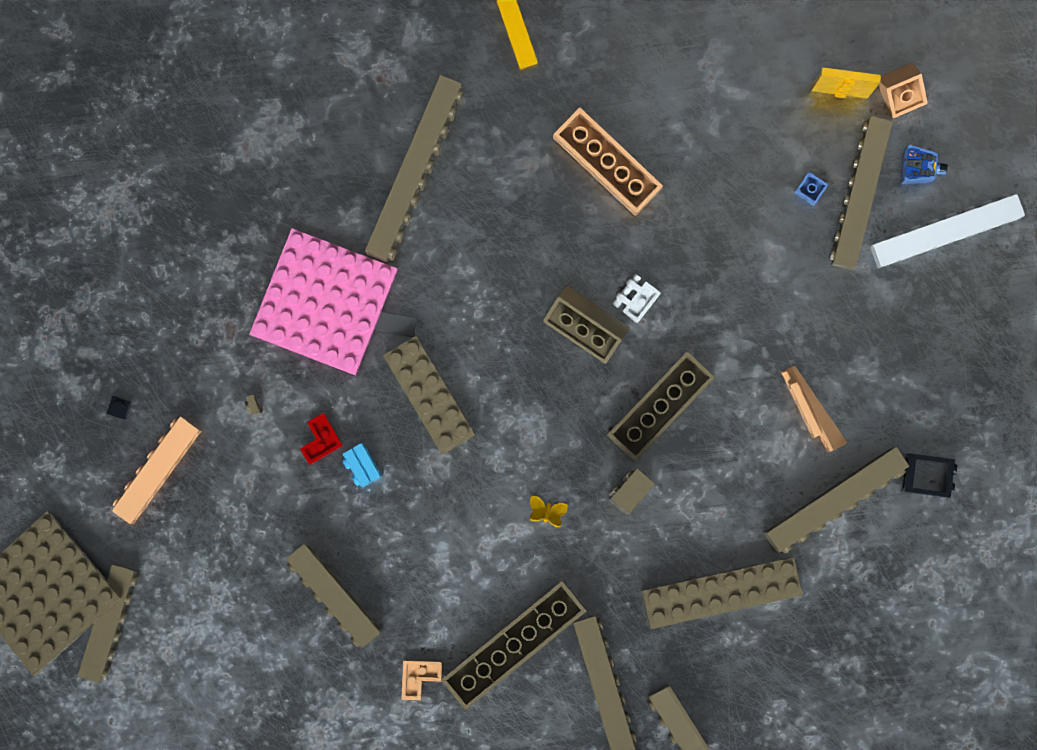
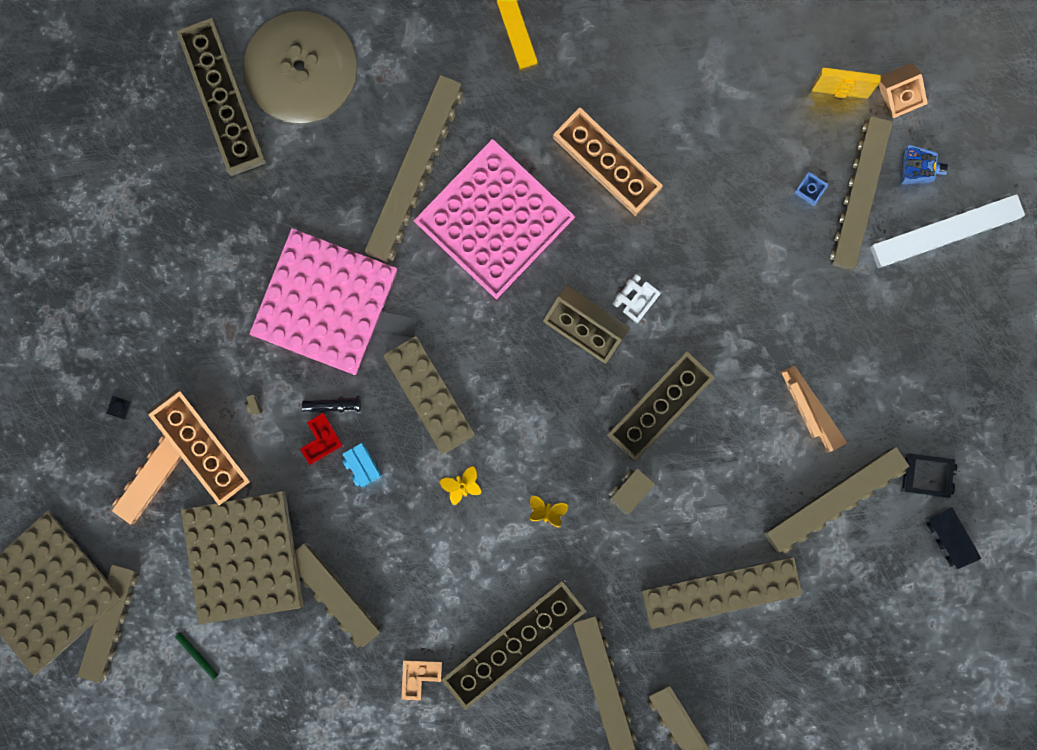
none -> light nougat brick [146,388,250,506]
none -> dark green bar [175,632,219,680]
none -> dark tan brick [176,18,266,176]
none -> dark tan plate [181,491,304,625]
none -> dark tan dish [243,11,357,124]
none -> black pin [302,396,361,414]
none -> bright pink plate [414,139,575,300]
none -> yellow piece [439,466,481,505]
none -> black slope [925,507,982,570]

